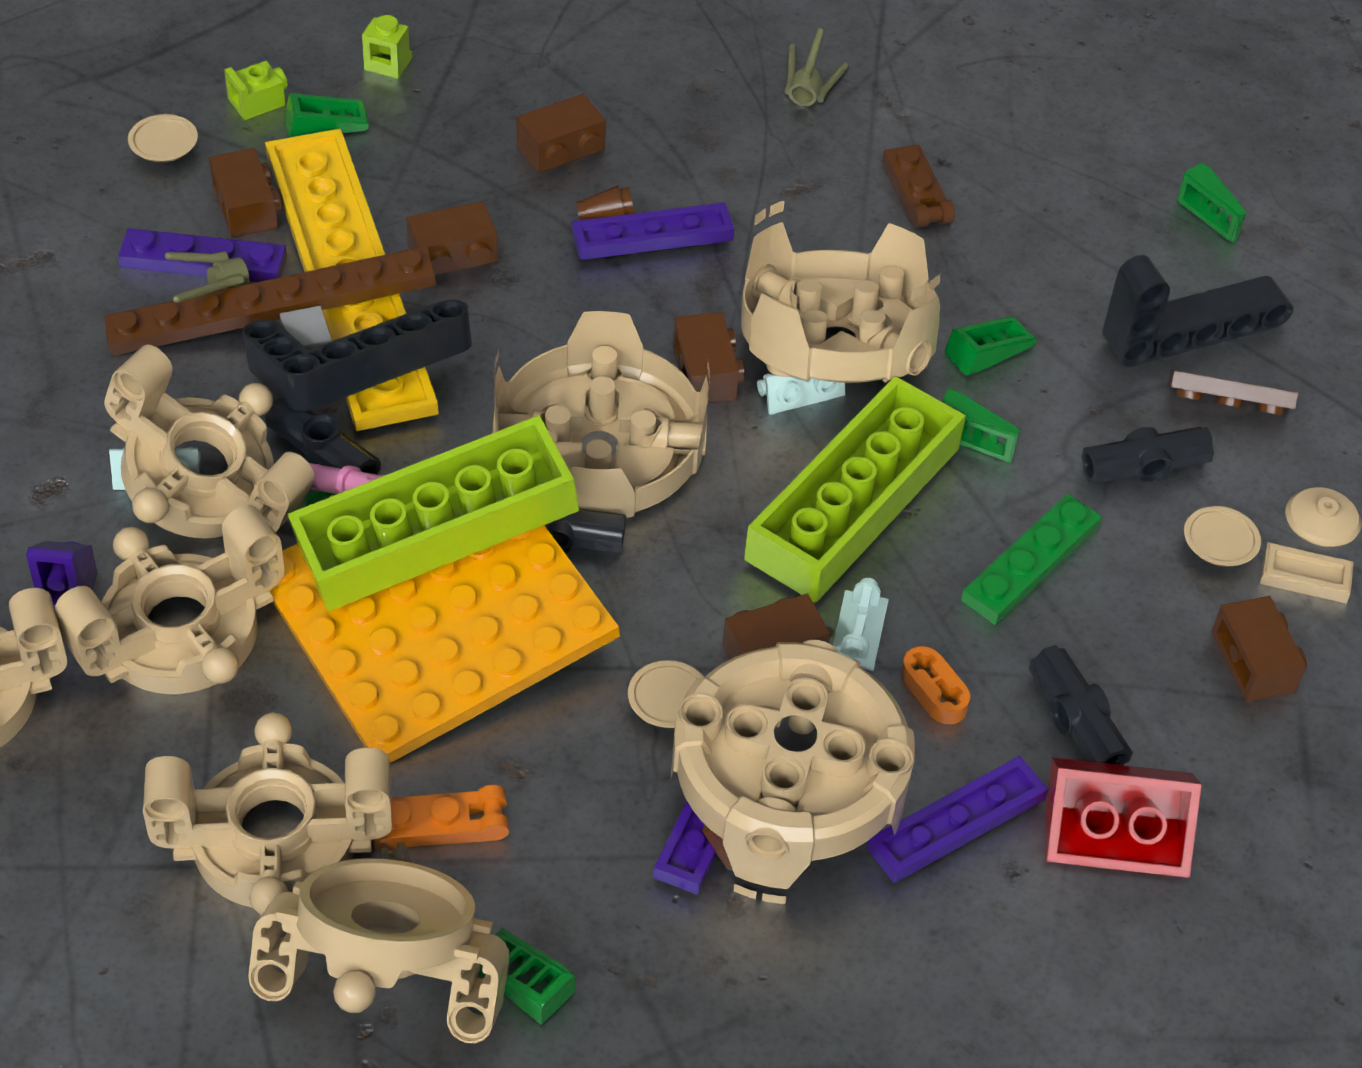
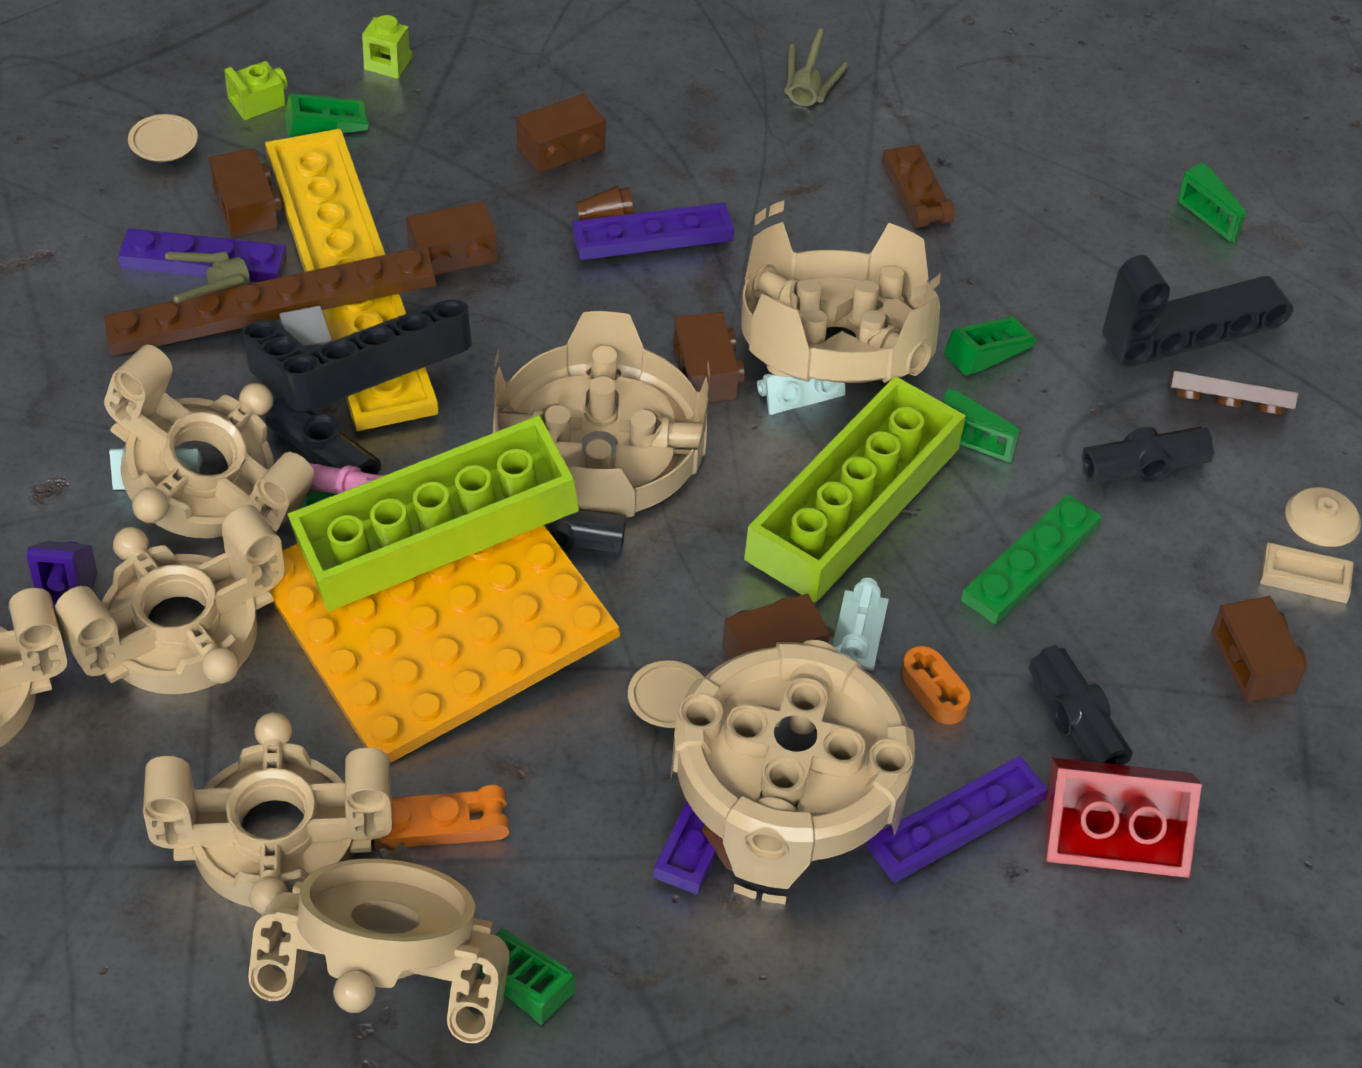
tan piece [1184,506,1261,567] -> none

